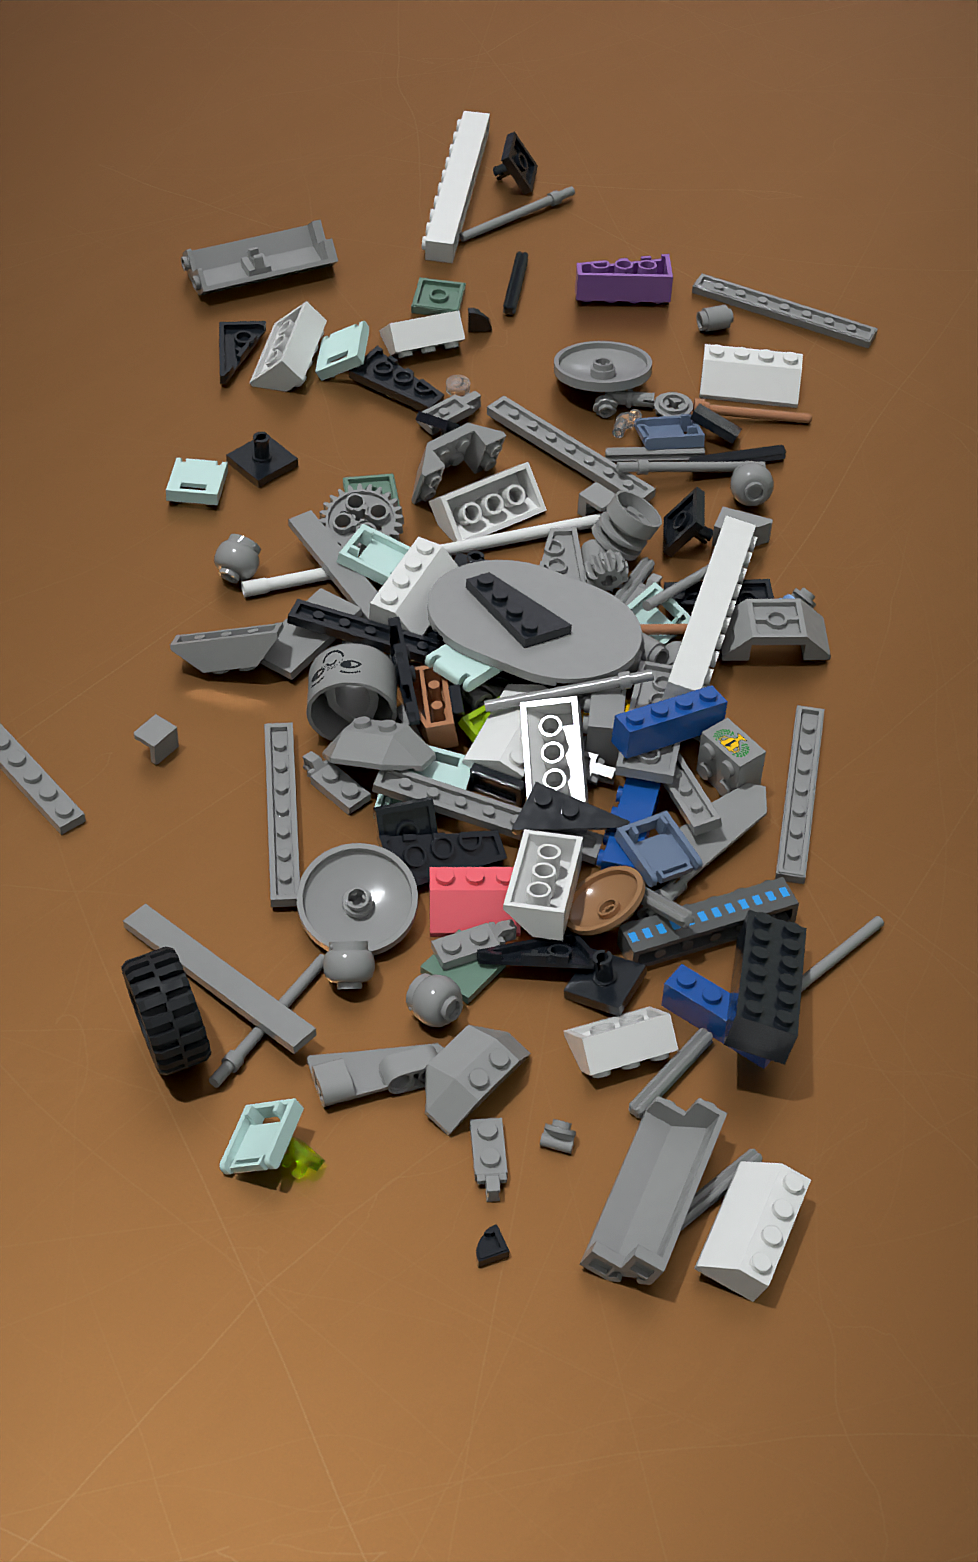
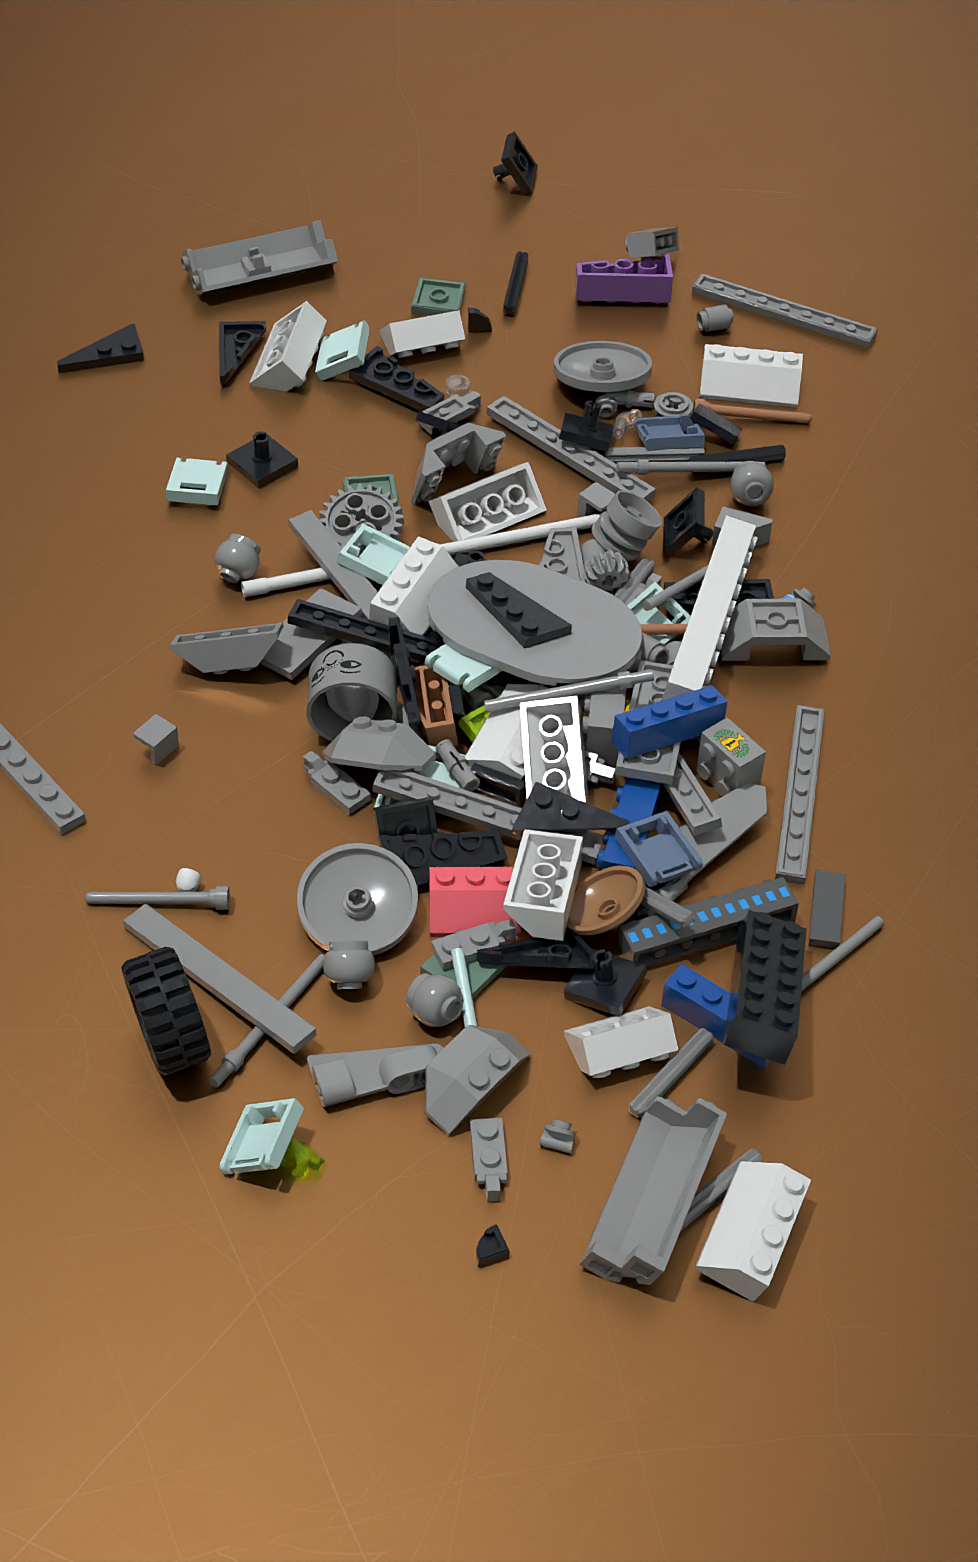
light grey plate [264,722,300,907] -> none
white brick [422,111,490,263] -> none
light grey bar [459,186,575,242] -> none
none -> black wing [57,324,144,373]
none -> light grey piece [84,886,230,910]
none -> white hinge [176,868,202,892]
none -> light grey pin [435,739,480,792]
none -> light aqua bar [451,948,477,1027]
none -> black tile [559,401,614,452]
none -> light grey brick [625,227,679,258]
none -> dark grey tile [808,870,845,949]

